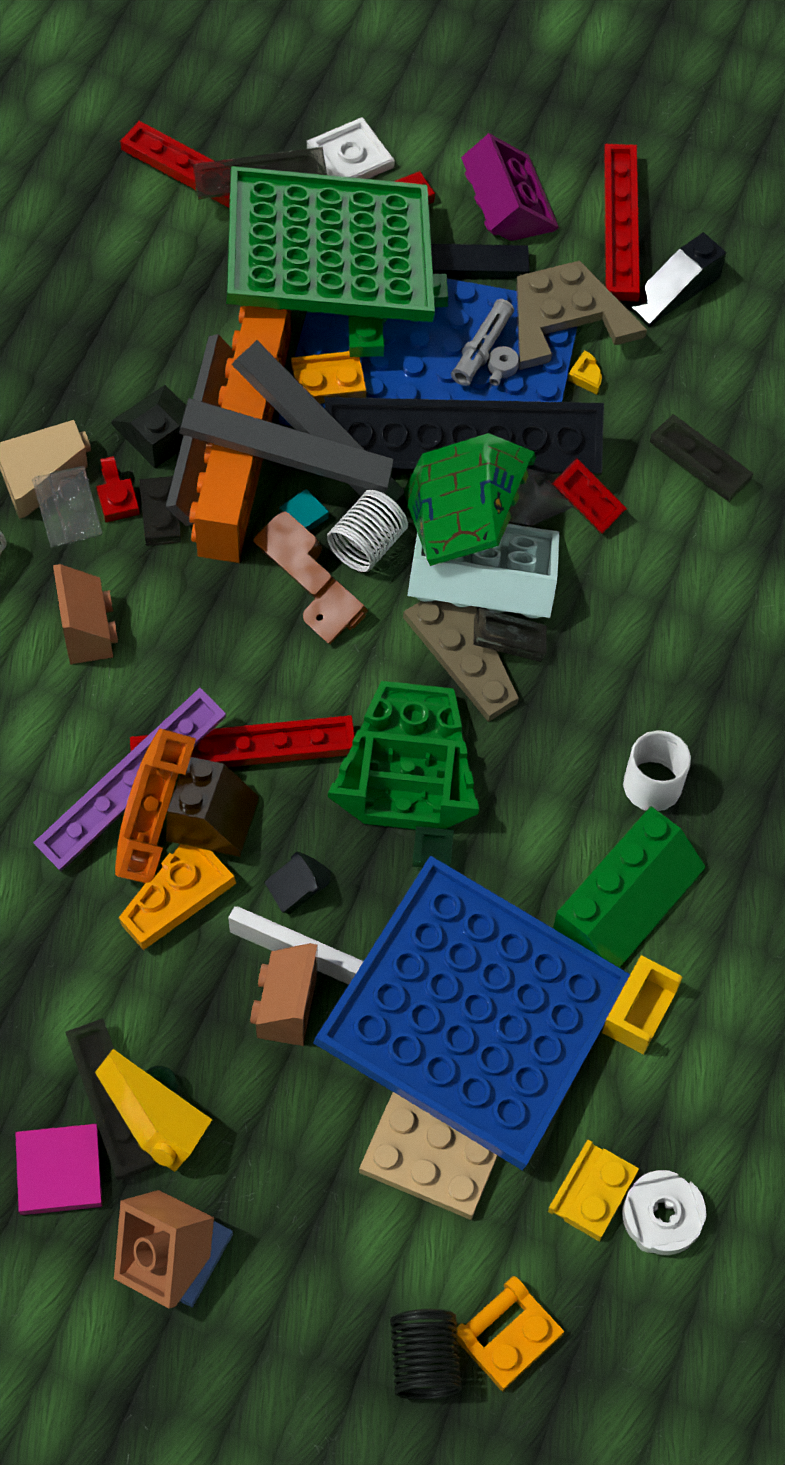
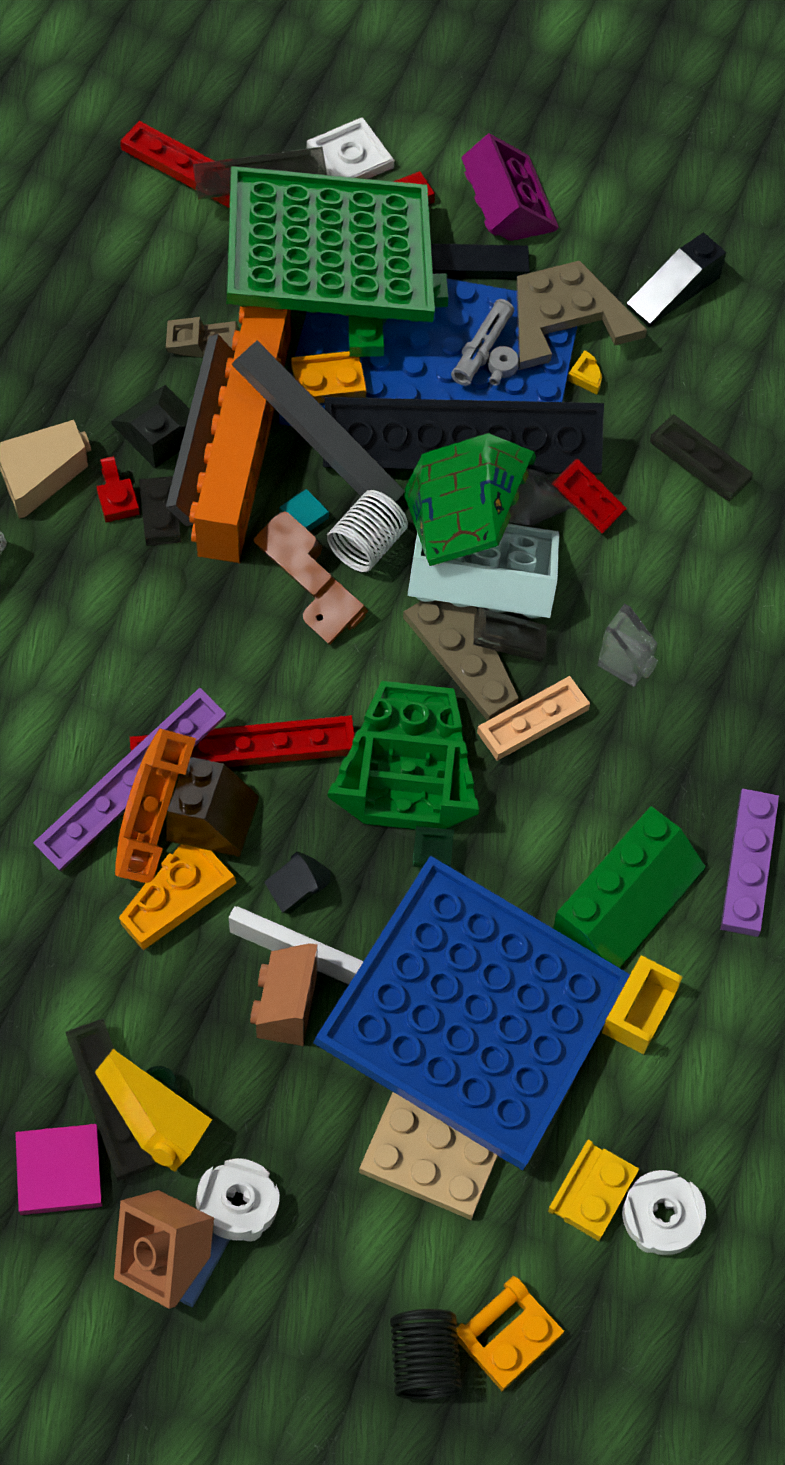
clear plate [32,466,103,548] -> none
nougat slope [53,564,118,664] -> none
dark grey tile [179,398,393,494] -> none
red plate [604,144,640,301] -> none
white piece [623,730,691,811] -> none
none -> dark tan slope [166,317,240,357]
none -> white plate [196,1159,279,1242]
none -> light nougat plate [477,676,590,761]
none -> clear slope [597,603,658,687]
none -> medium lavender plate [720,789,779,937]

